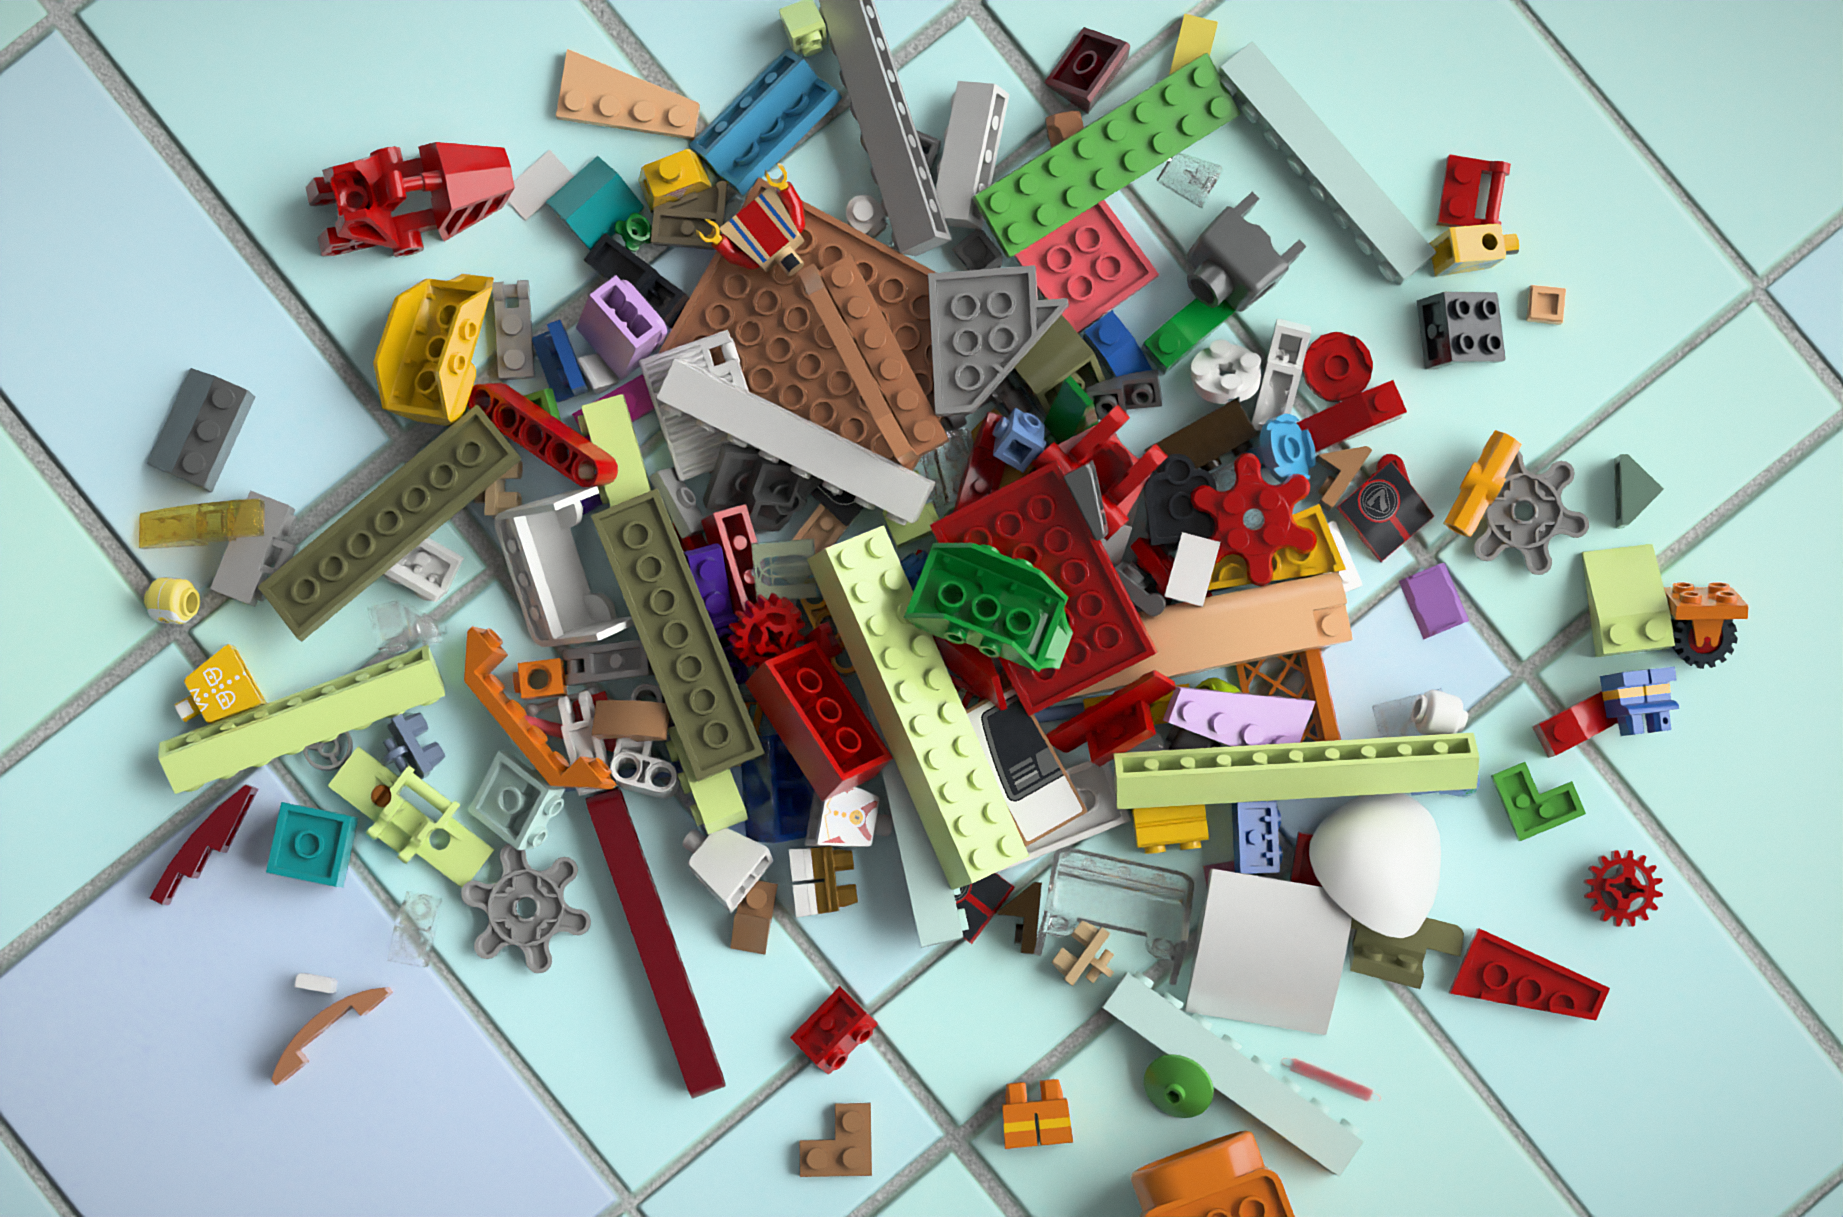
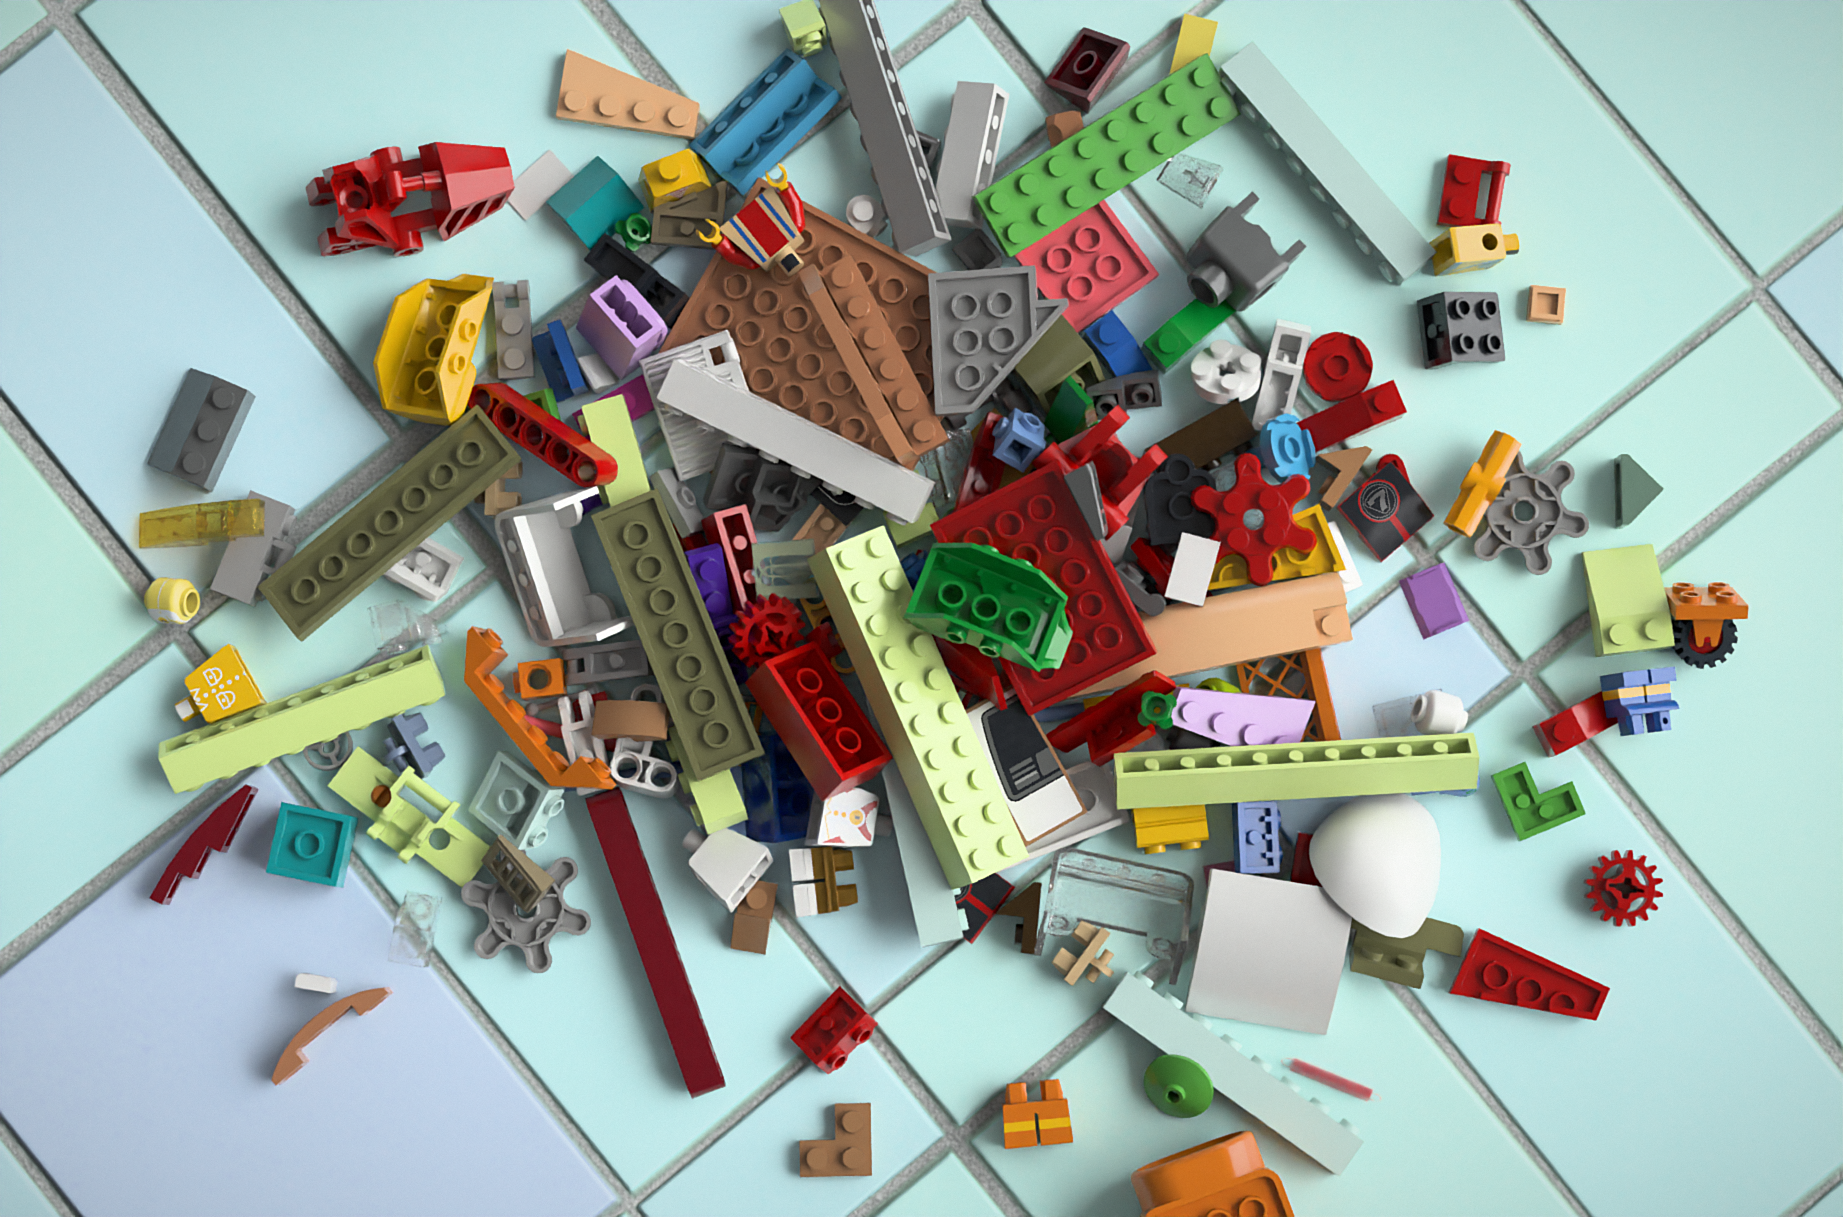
none -> dark tan slope [481,834,555,914]
none -> green plate [1138,691,1177,729]

